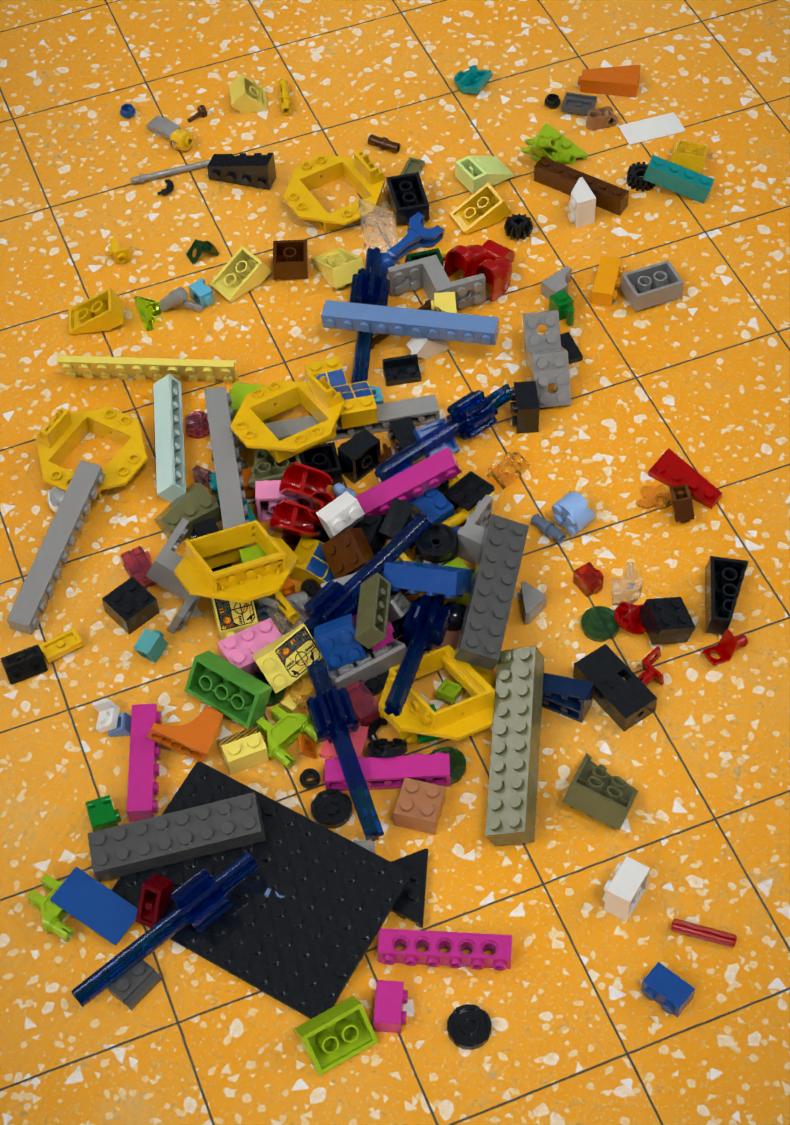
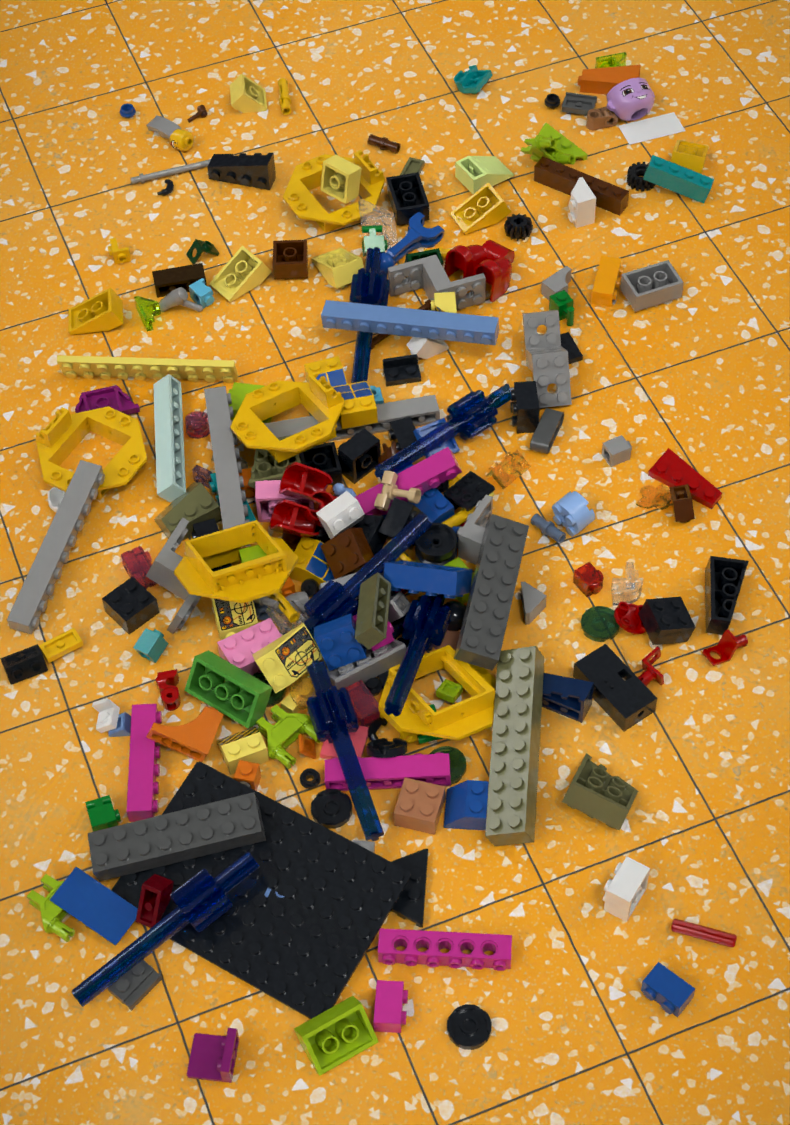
none -> magenta wing [75,385,140,415]
none -> dark brown brick [152,263,207,298]
none -> red leg [155,669,181,711]
none -> magenta bracket [187,1028,240,1083]
none -> orange brick [234,760,261,791]
none -> light yellow brick [320,155,362,204]
none -> brick [361,225,388,257]
none -> tan bar [374,470,421,511]
none -> blue slope [444,780,489,831]
none -> dark grey beam [530,408,564,454]
none -> clear neon green slope [595,52,627,68]
none -> light grey brick [602,435,632,467]
none -> lavender piece [606,78,655,121]

